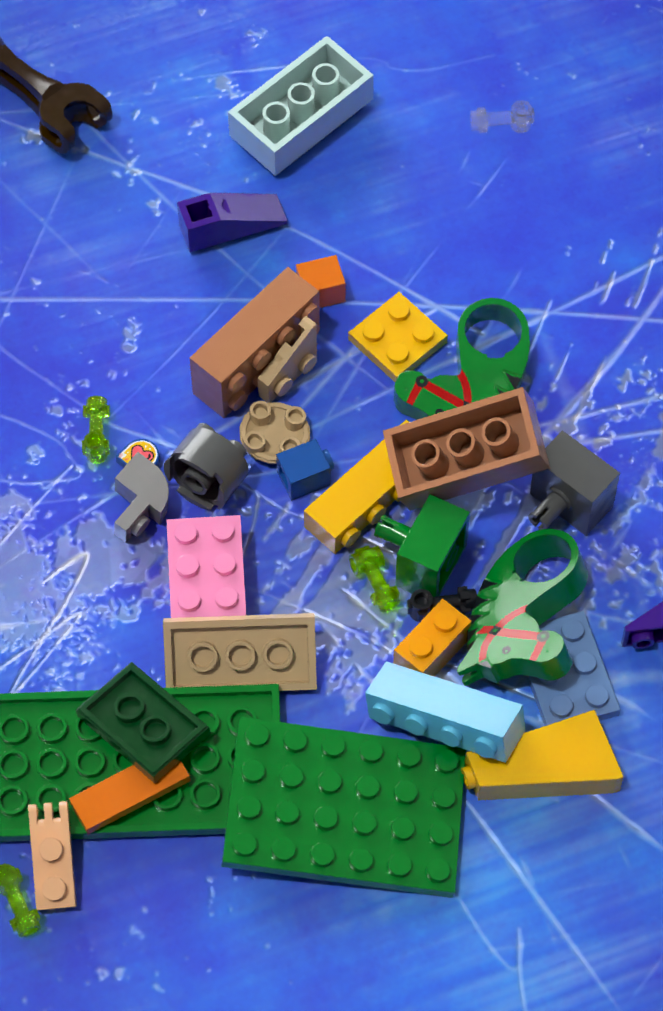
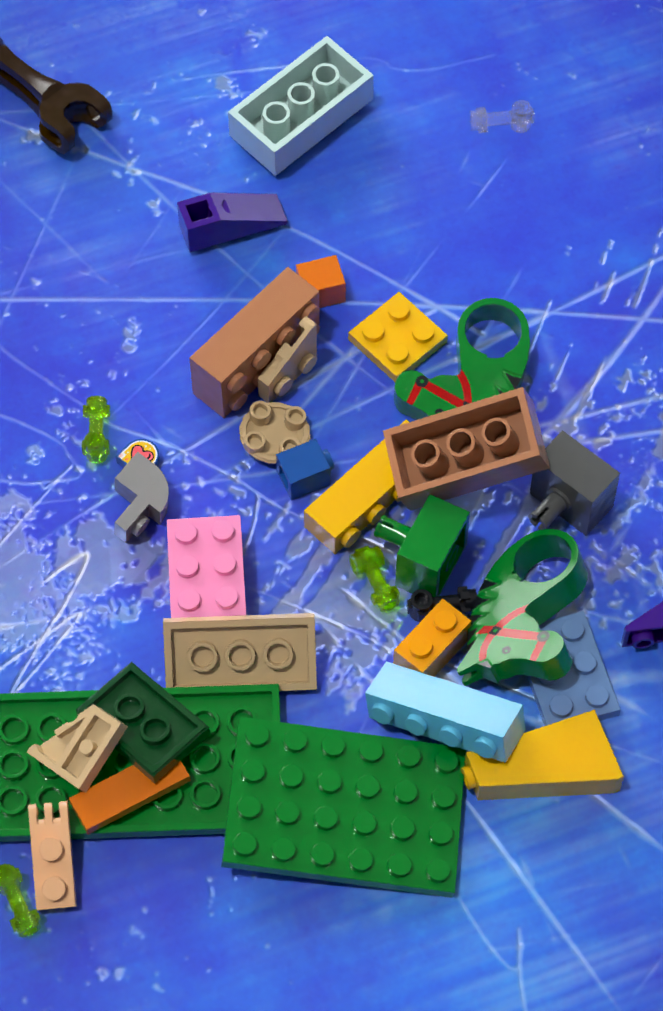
dark grey brick [164,423,249,510] -> none
none -> tan wing [27,704,128,792]

